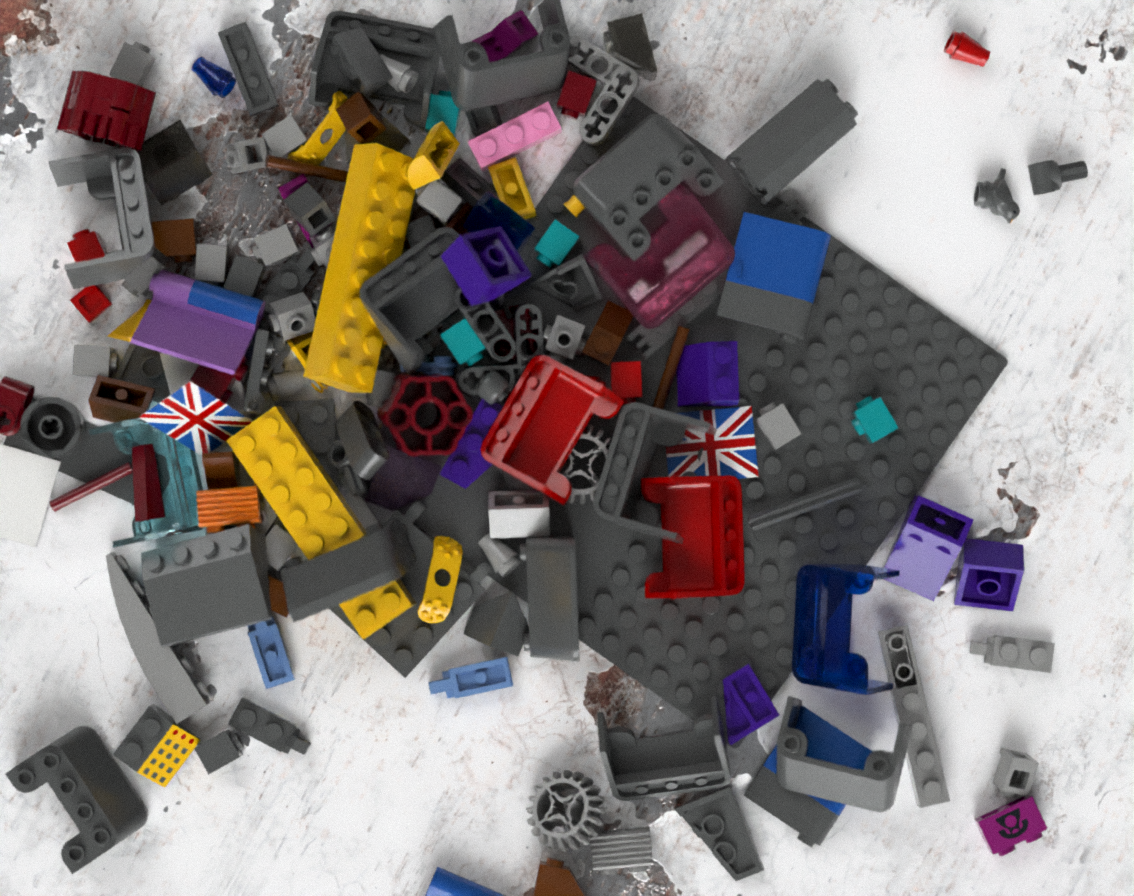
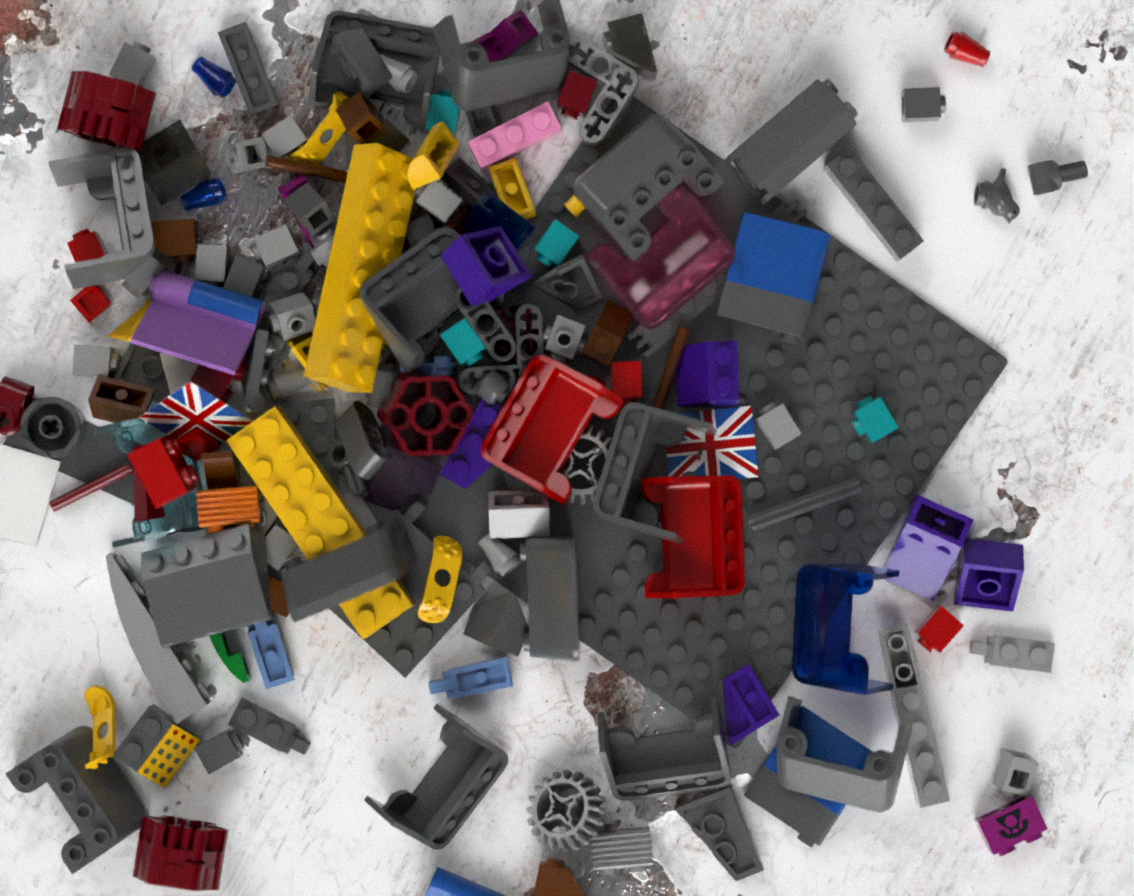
none -> yellow piece [84,685,116,769]
none -> red brick [127,434,199,509]
none -> dark red piece [132,815,229,891]
none -> red tile [178,427,218,462]
none -> clear blue cone [180,177,227,212]
none -> green slope [209,632,252,683]
none -> dark grey windscreen [364,704,508,850]
none -> dark grey brick [824,147,924,262]
none -> dark grey brick [901,87,946,122]
none -> red brick [915,605,964,653]

